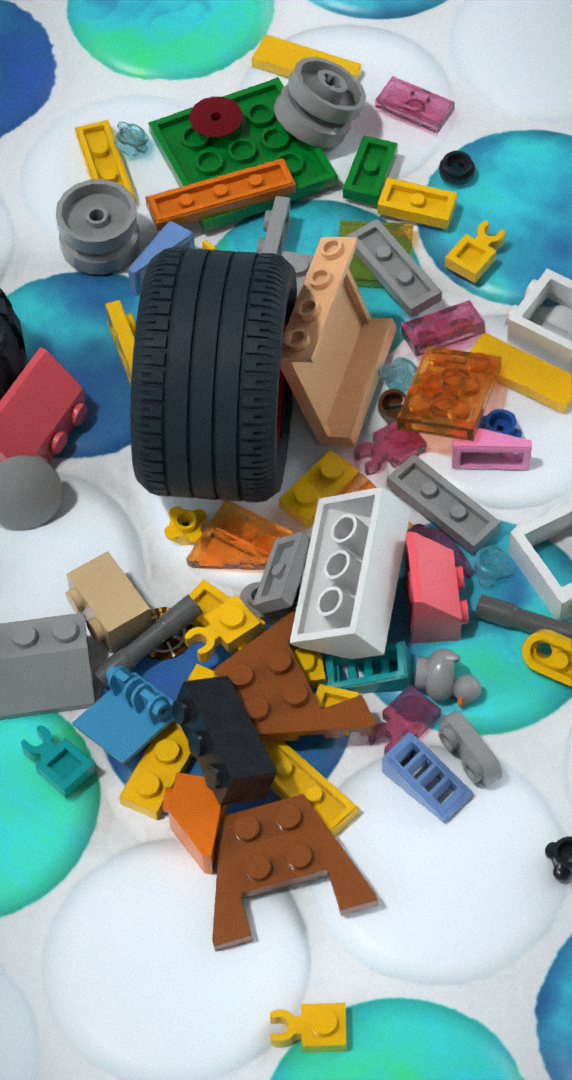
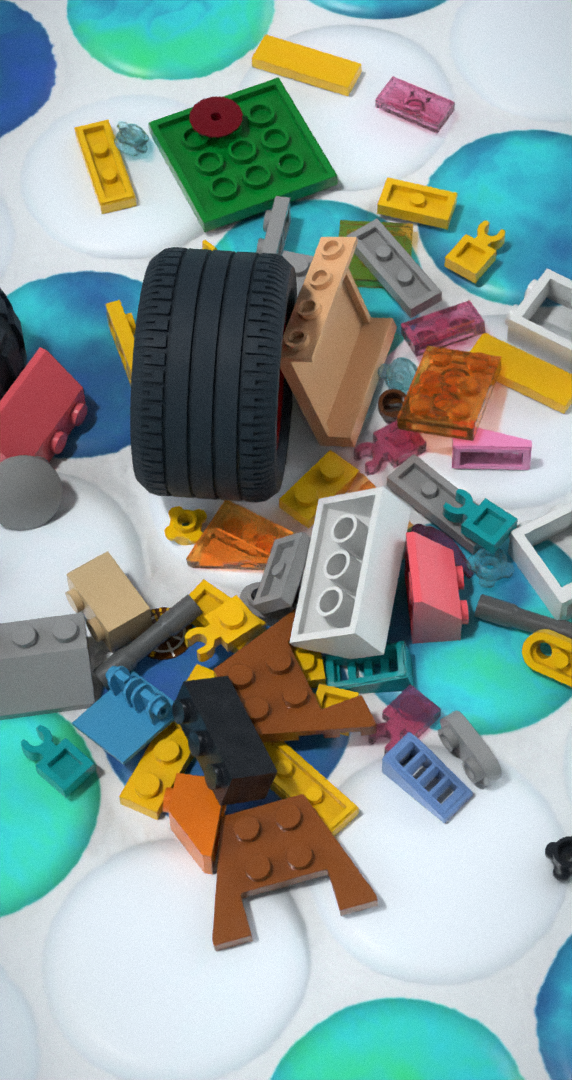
light grey wheel [55,179,140,275] -> none
medium blue slope [128,221,195,296] -> none
orange tile [145,158,296,232] -> none
yellow plate [270,1003,347,1053] -> none
light grey wheel [274,57,366,148] -> none
green plate [343,135,398,206] -> none
light grey animal [415,648,481,708] -> none
black plate [439,150,475,185] -> none
blue plate [478,409,522,438] -> none
none -> teal plate [443,489,518,554]

